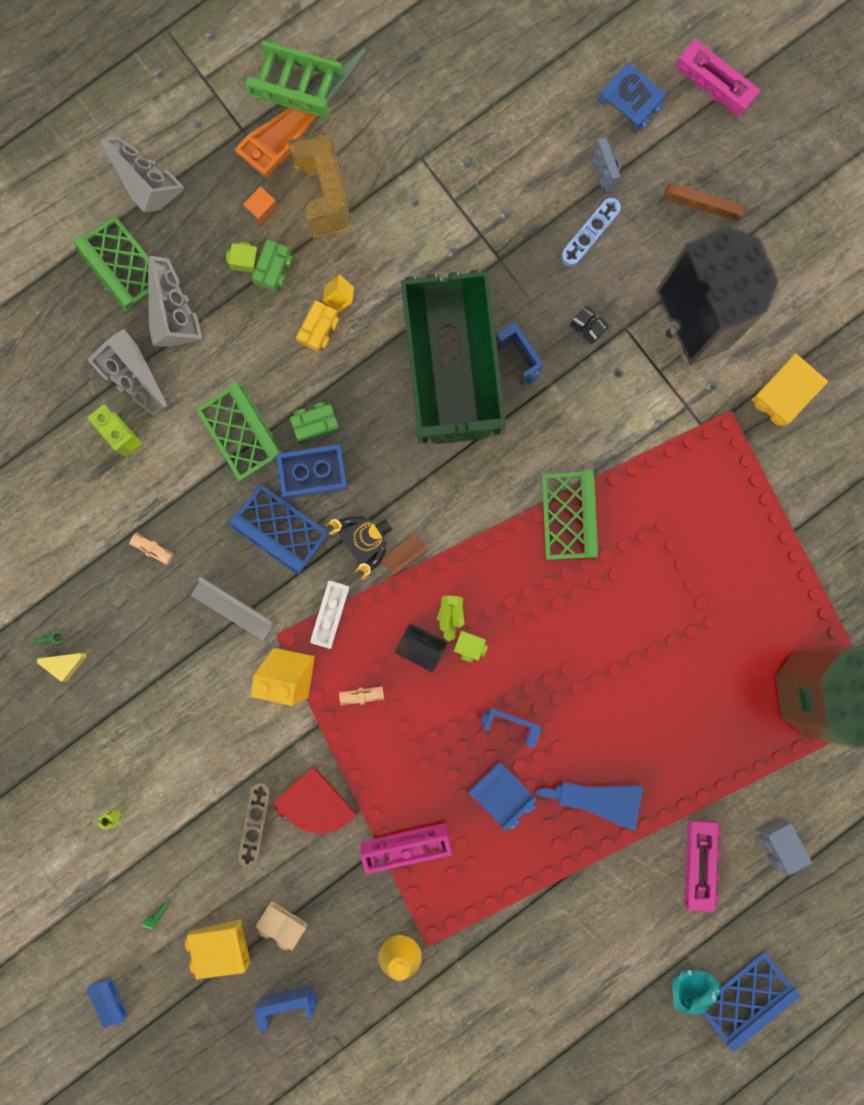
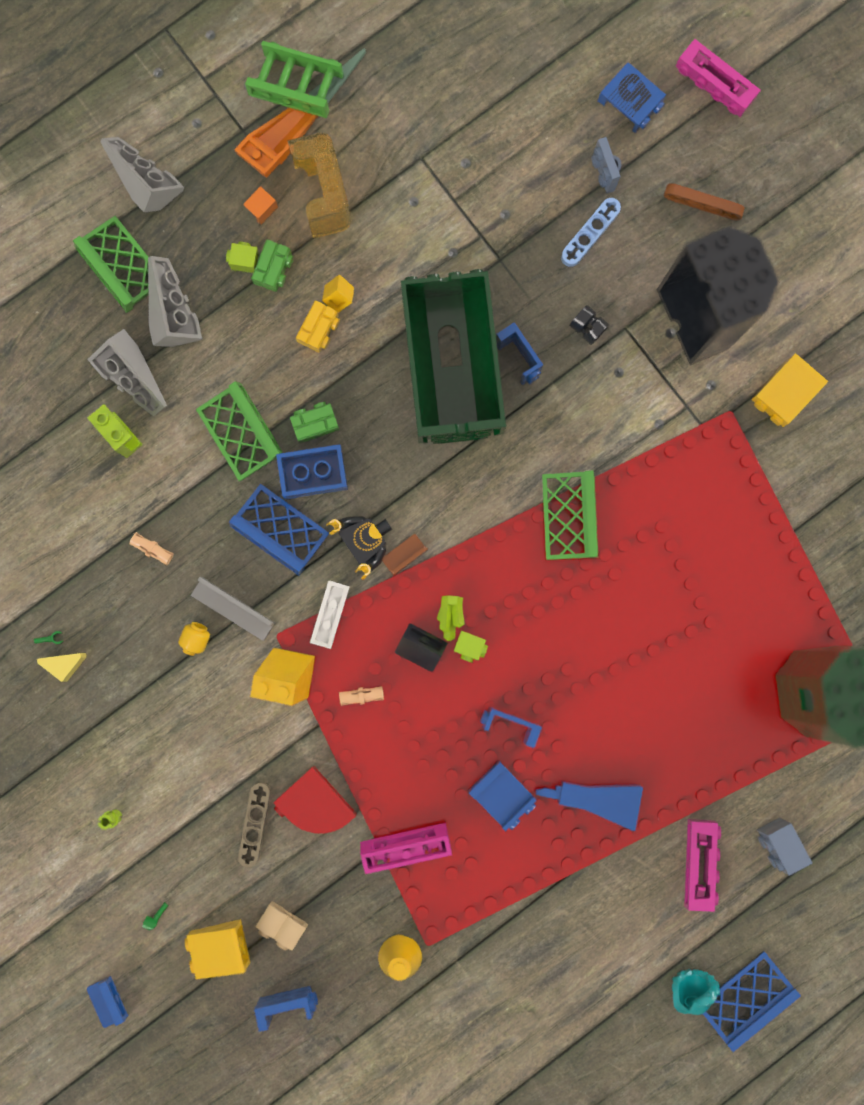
none -> yellow head [178,622,210,656]

